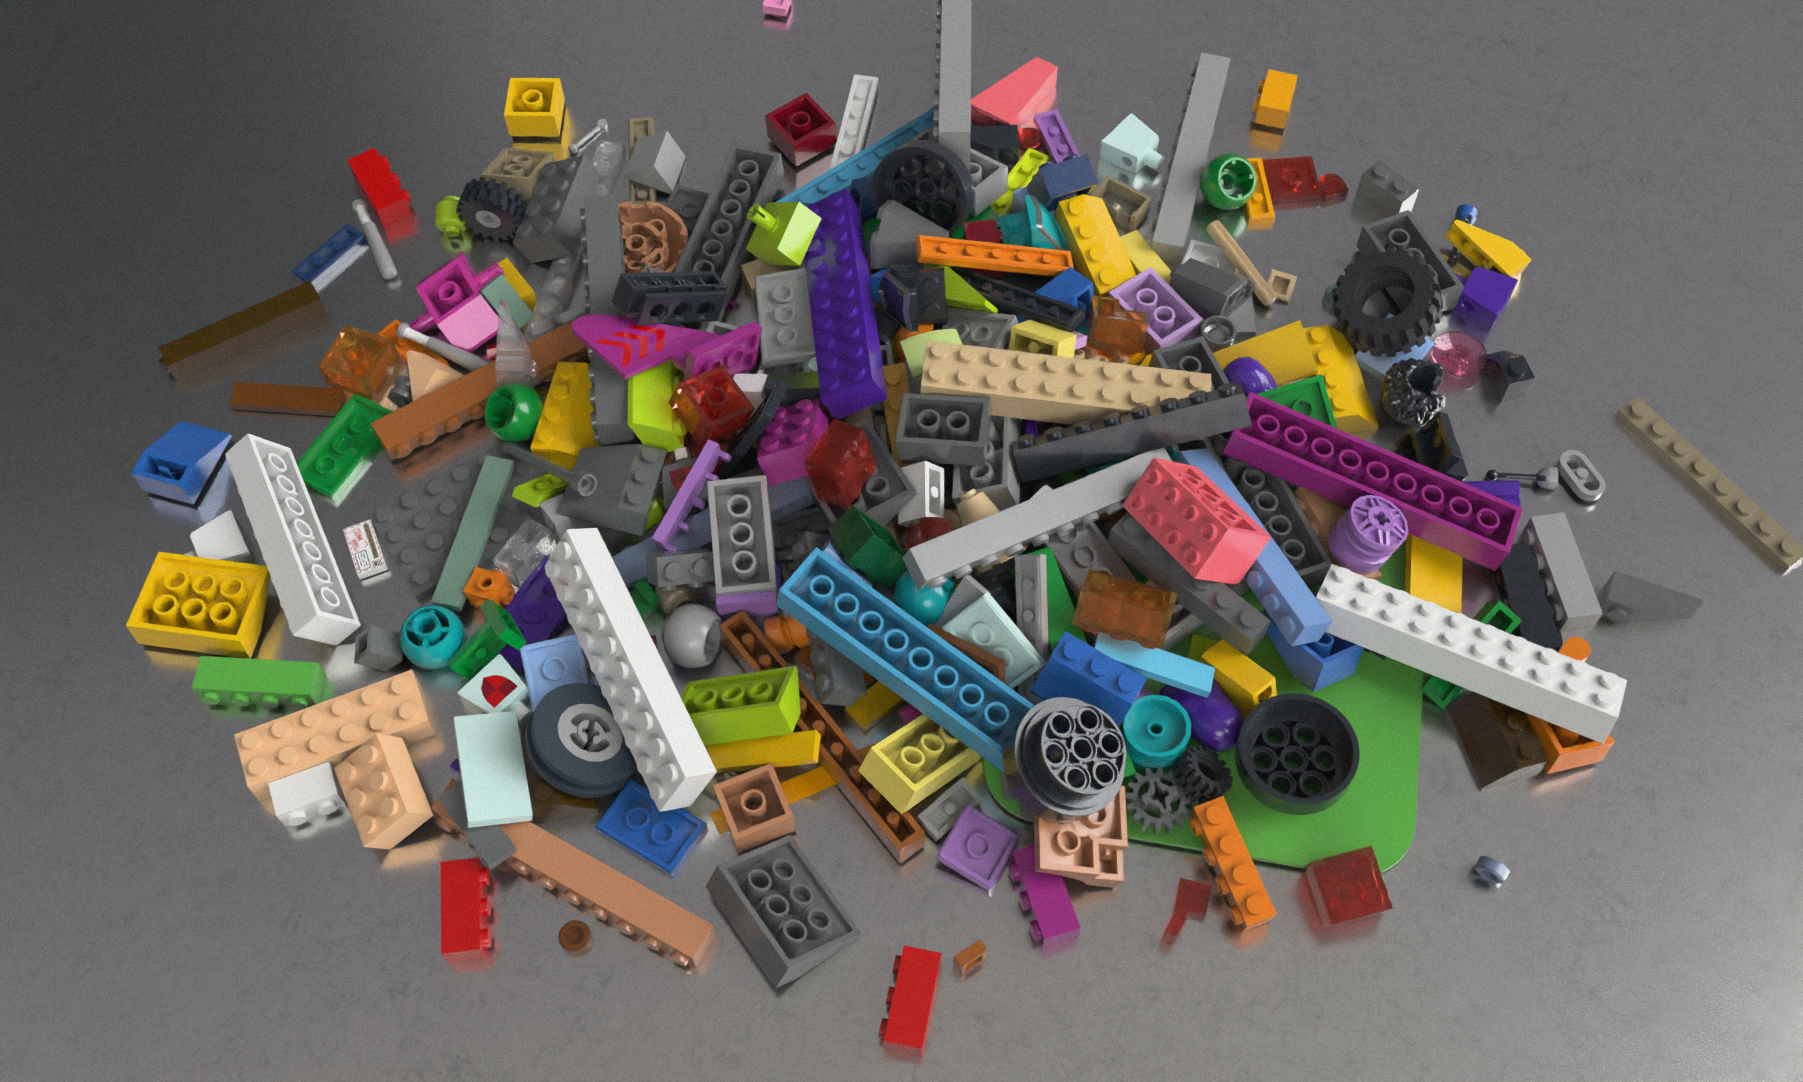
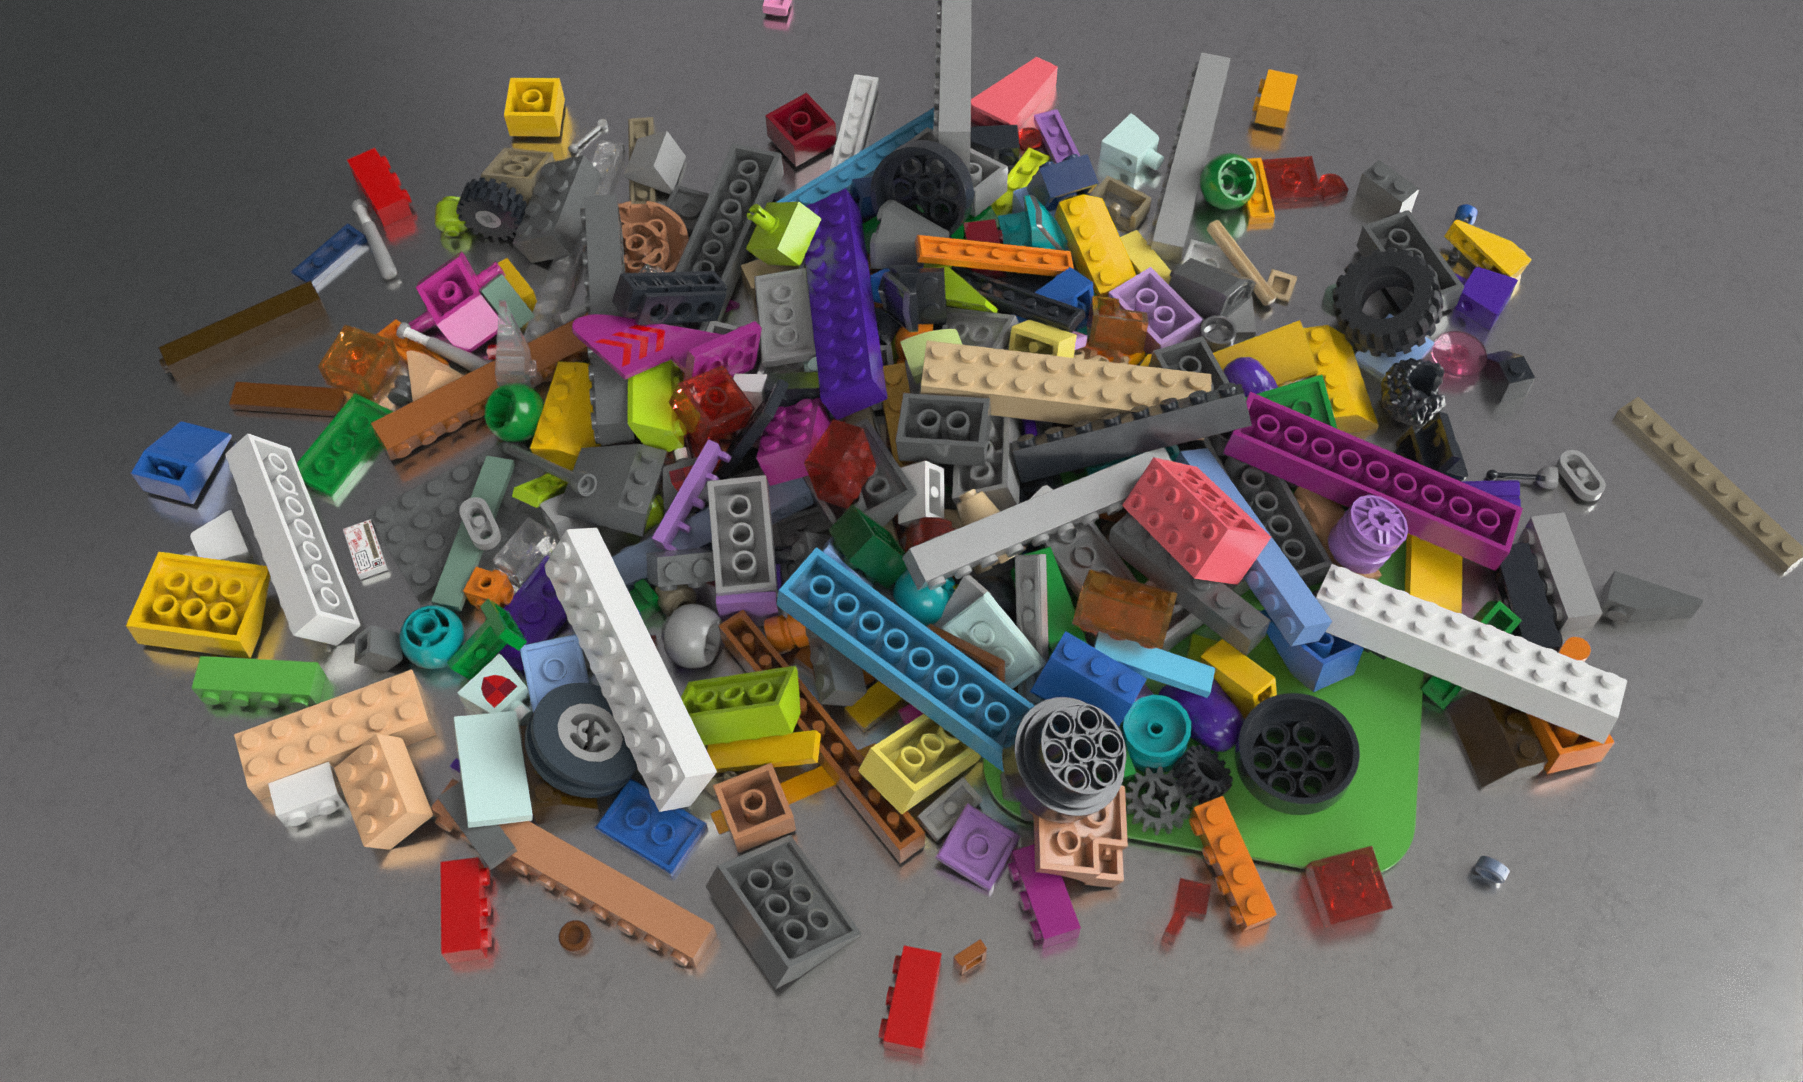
none -> light grey plate [459,497,501,550]

